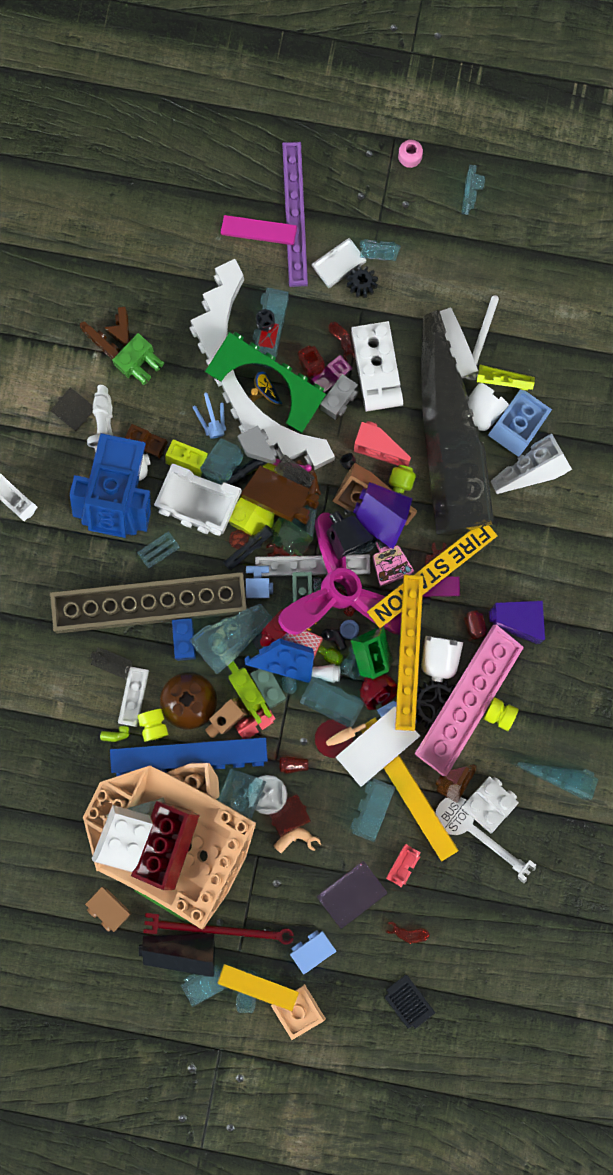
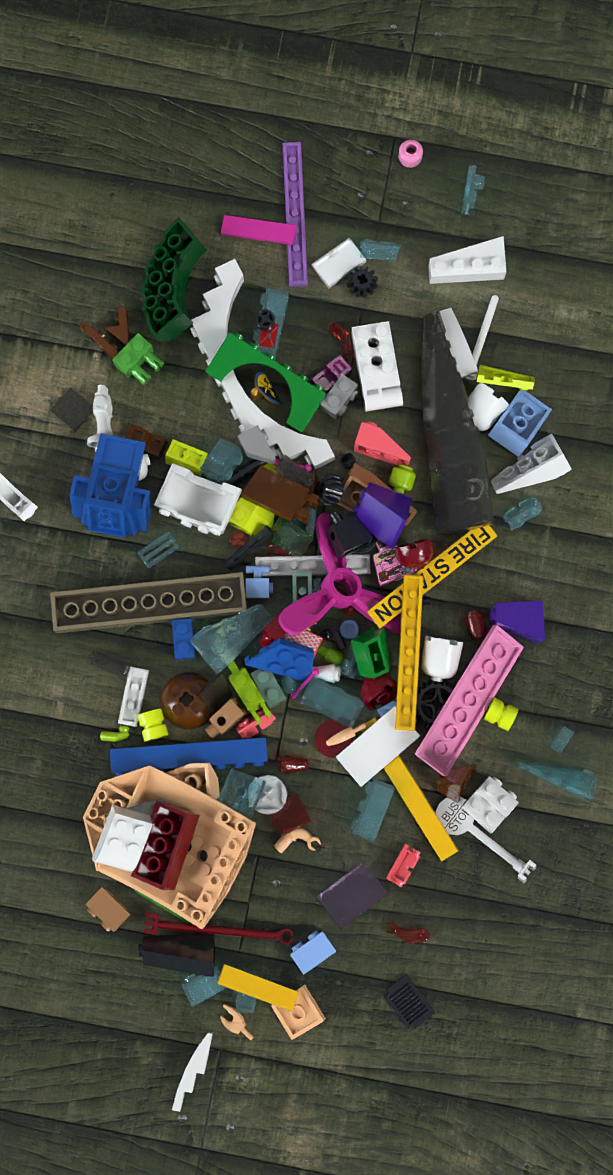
light blue plant [193,392,226,439] -> none
clear red brick [298,345,325,377] -> none
magenta slope [422,577,460,597] -> none
none -> dark green brick [141,217,207,342]
none -> white slope [172,1031,213,1112]
none -> clear smoke piece [199,672,233,716]
none -> light nougat hand [220,1004,254,1040]
none -> dark pink hinge [290,668,319,699]
none -> black gear [316,473,345,506]
none -> dark red cylinder [394,538,434,571]
none -> white wedge [428,236,506,284]
none -> clear light blue hinge [502,496,542,531]
none -> clear light blue piece [550,726,575,754]

